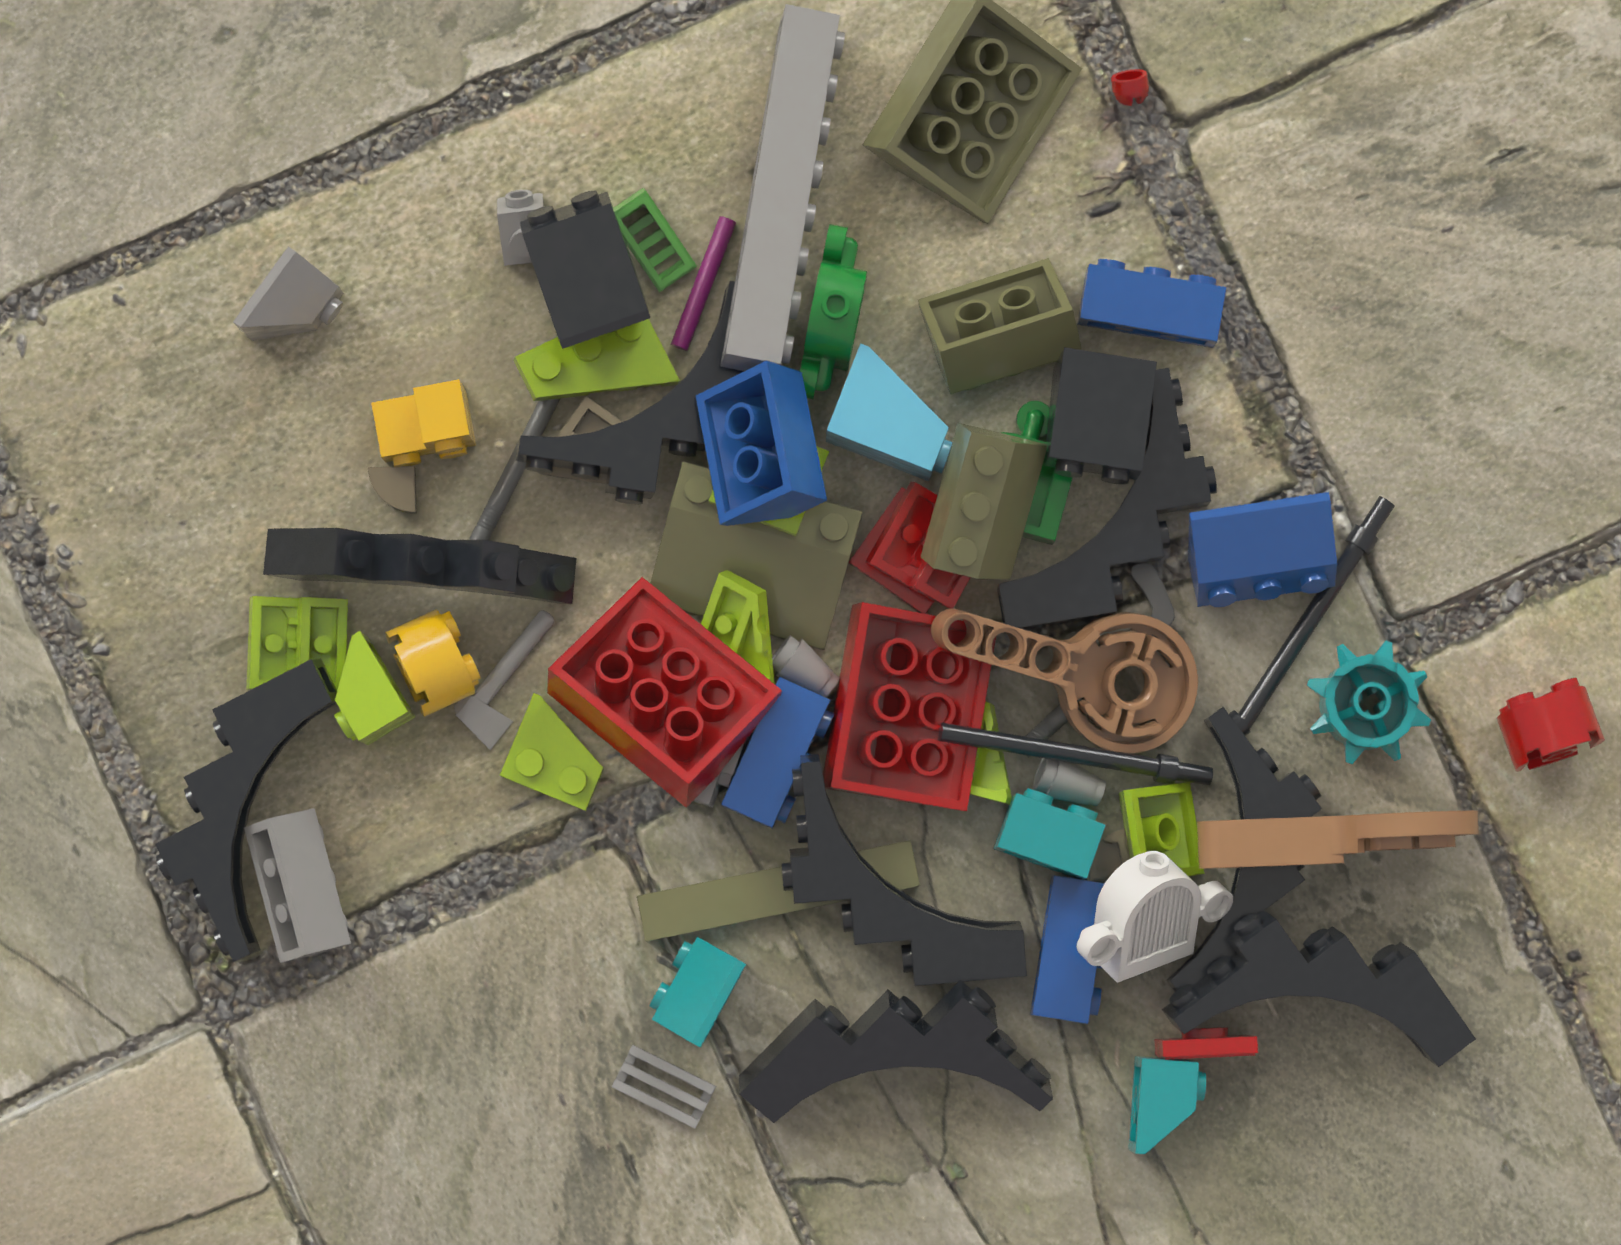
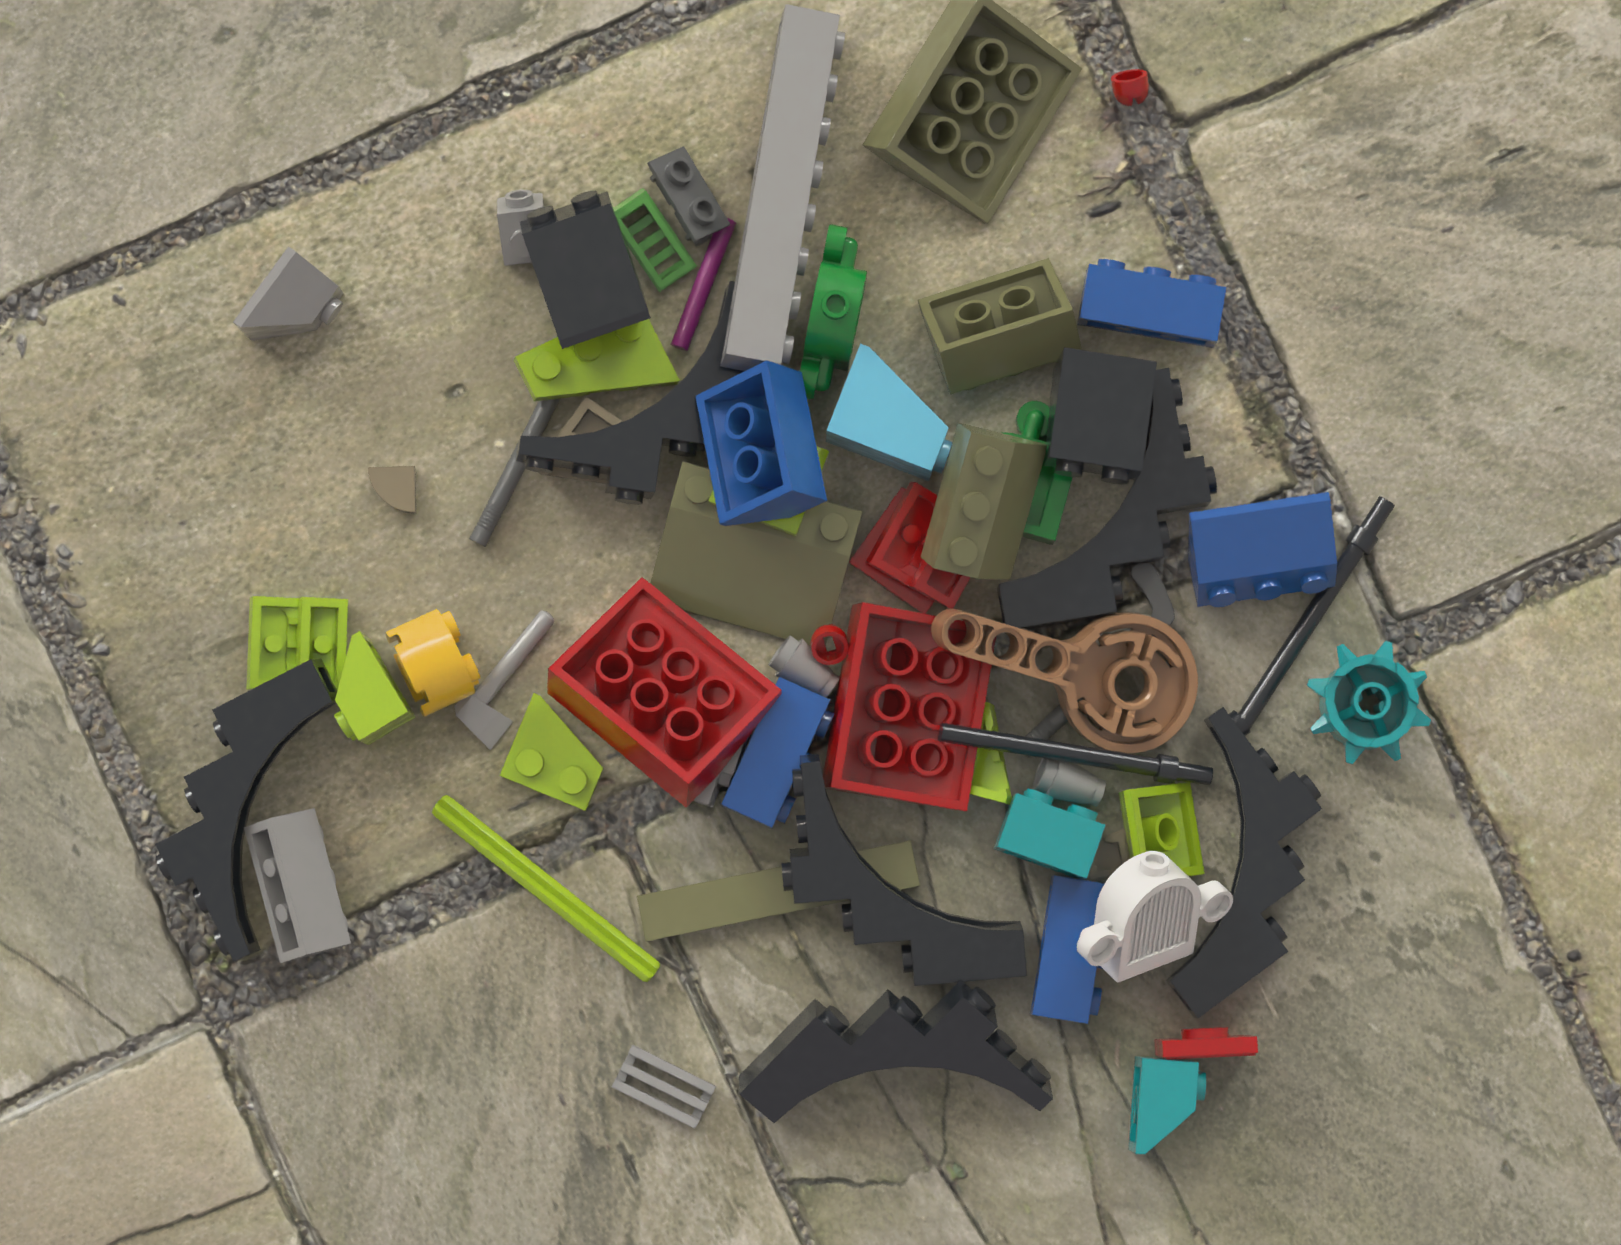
black arch [263,528,577,604] -> none
yellow brick [371,379,476,468] -> none
teal slope [649,937,747,1047] -> none
lime wing [701,570,775,684] -> none
black arch [1162,910,1476,1067] -> none
medium nougat beam [1197,810,1479,869] -> none
red brick [1496,678,1605,772] -> none
none -> lime axle [432,795,660,982]
none -> dark grey hinge [647,146,731,247]
none -> red hinge [810,624,849,665]

